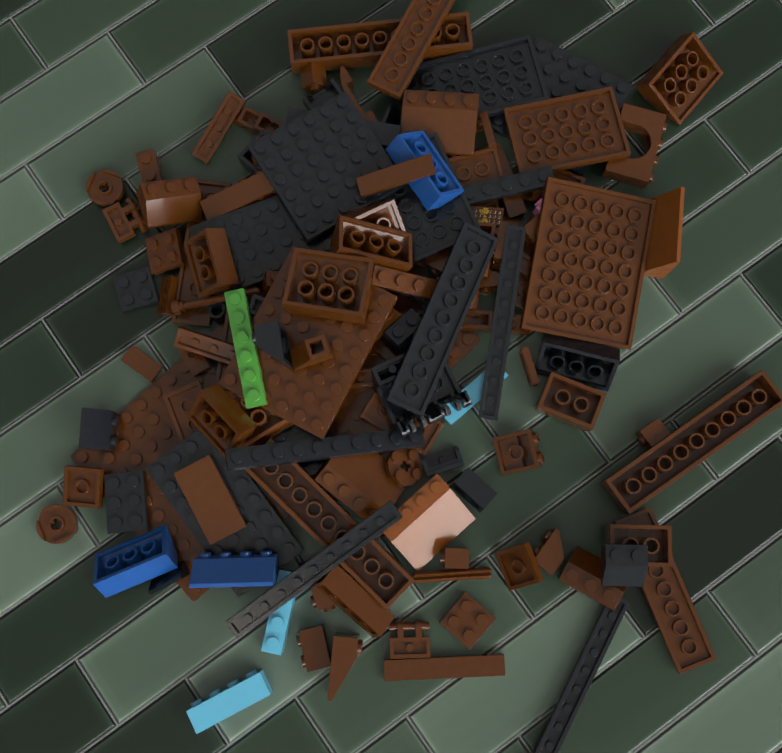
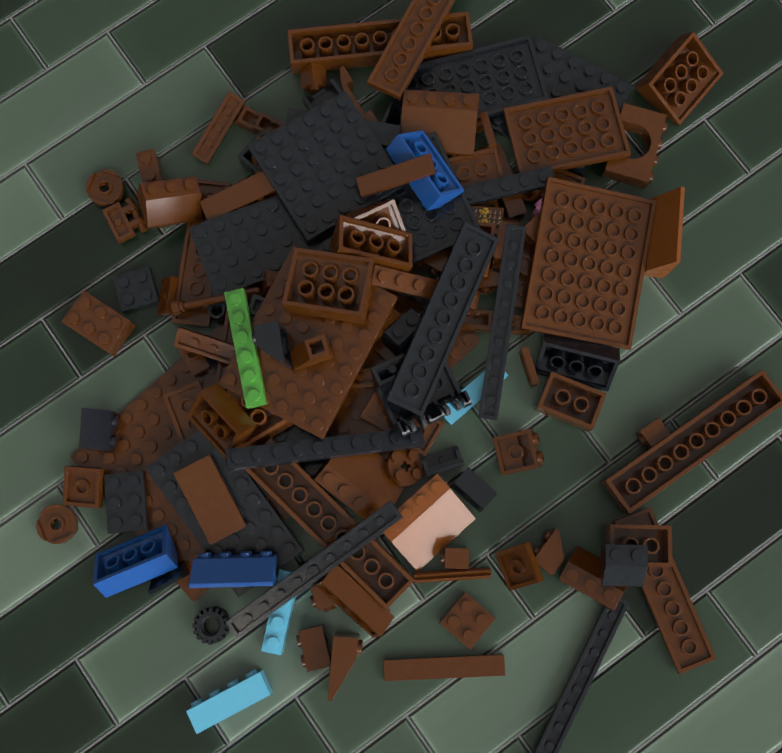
reddish brown tile [121,345,163,383] -> none
reddish brown plate [145,228,186,276] -> none
reddish brown slope [184,228,239,297] -> none
reddish brown plate [389,620,431,659] -> none
none -> reddish brown brick [61,290,136,356]
none -> black tyre [192,606,230,645]

